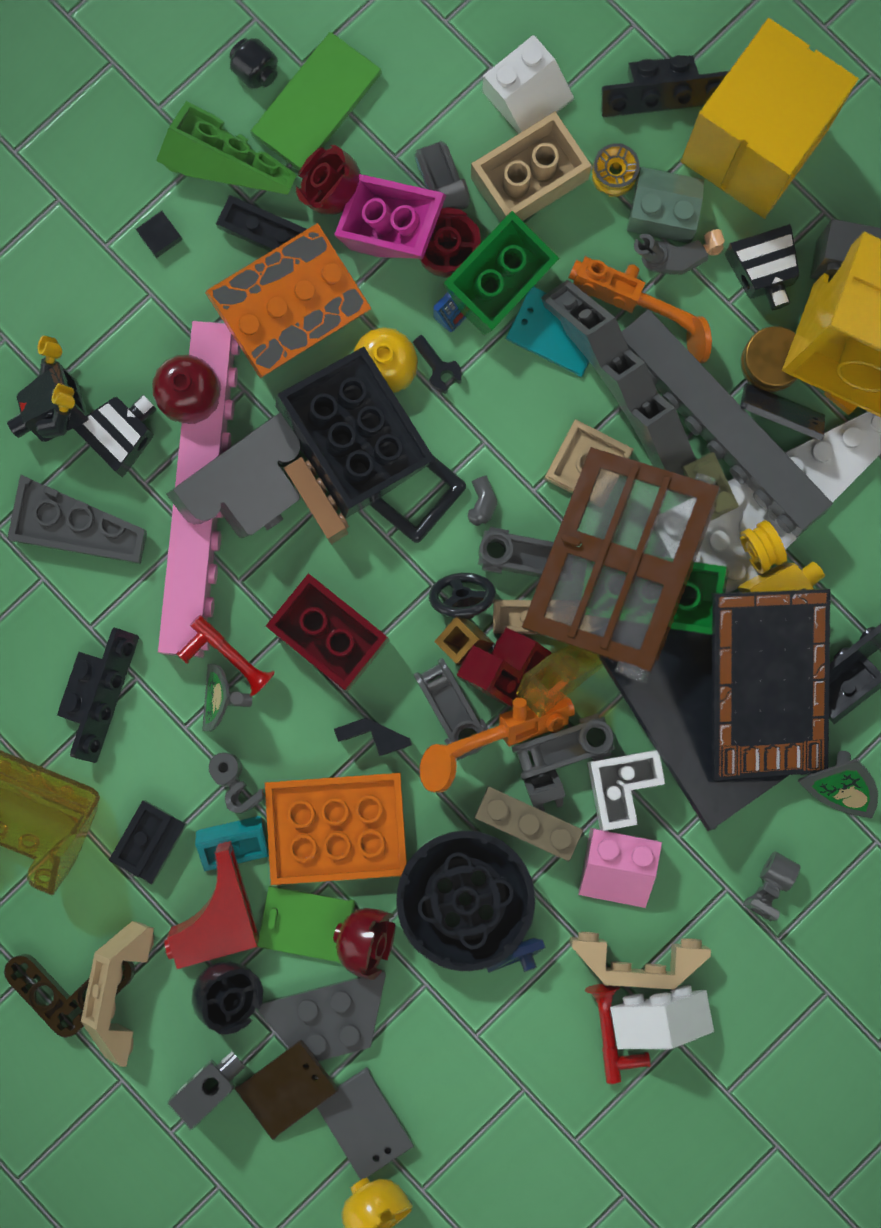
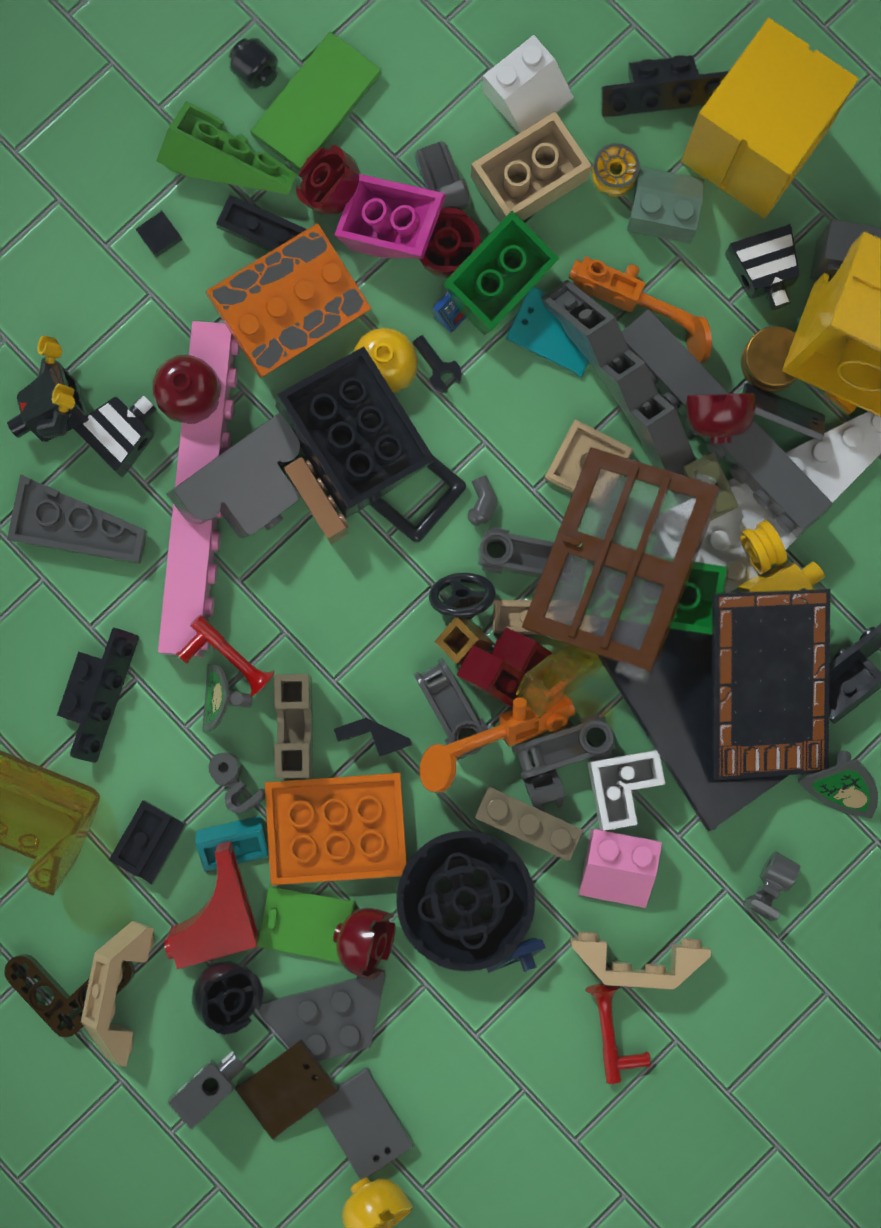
dark red brick [266,573,389,692] -> none
white brick [610,985,714,1049] -> none
dark grey arm [634,229,725,275] -> none
none -> dark tan arch [274,674,313,778]
none -> dark red cylinder [686,393,756,444]

